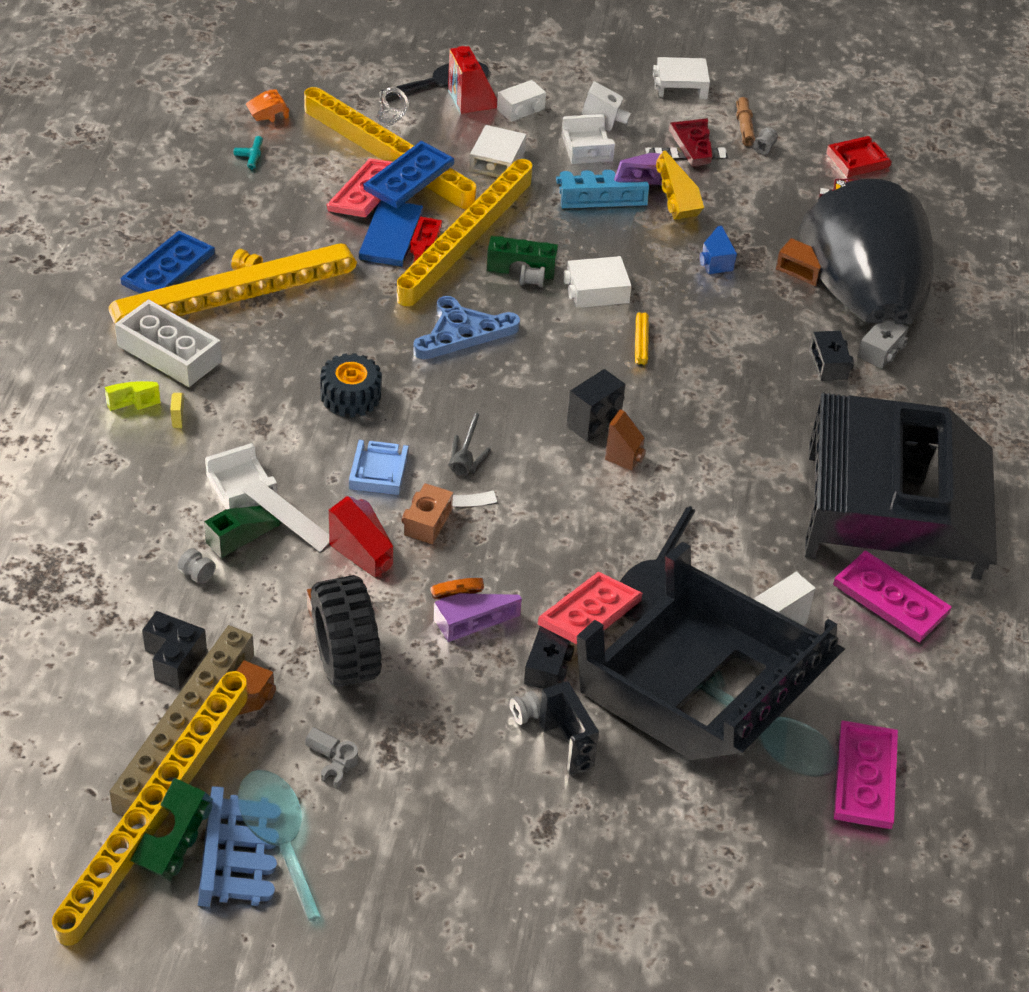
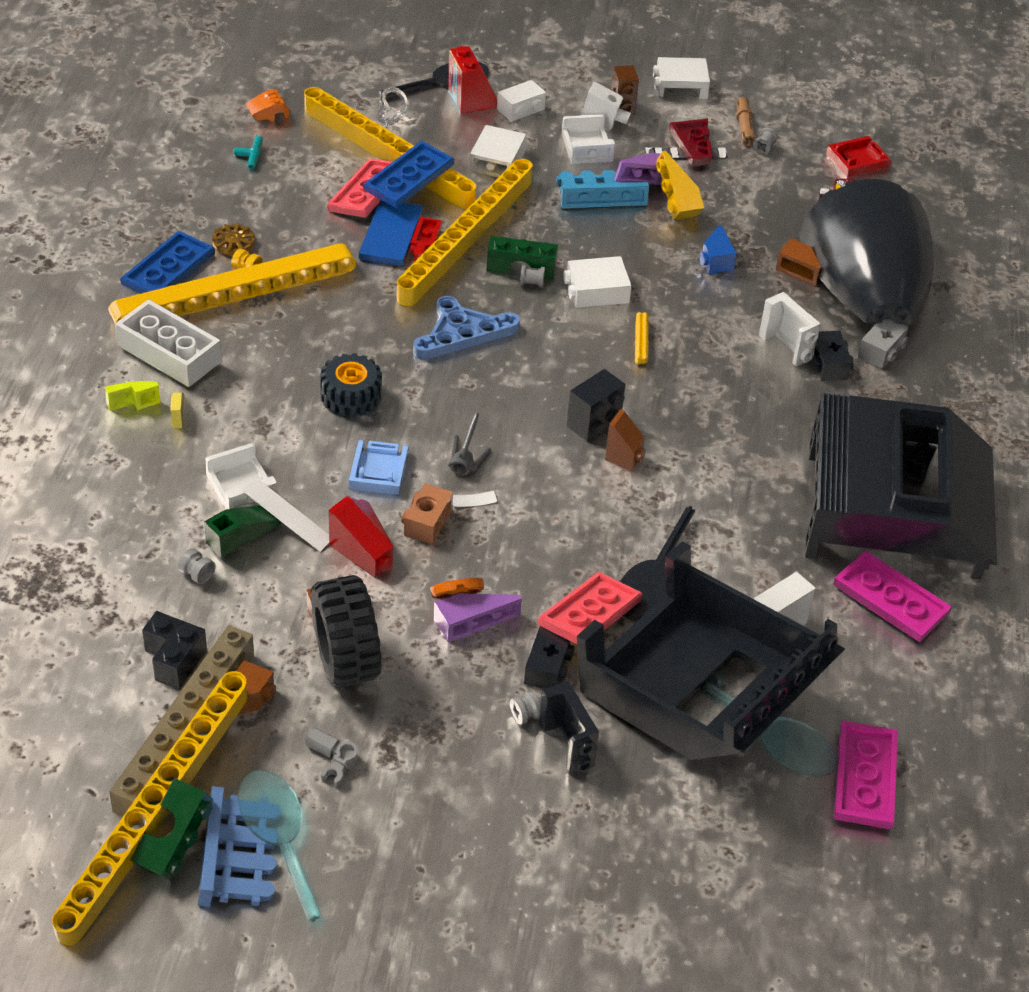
none -> pearl gold wheel [212,223,255,255]
none -> reddish brown brick [611,65,639,114]
none -> white panel [759,292,820,366]

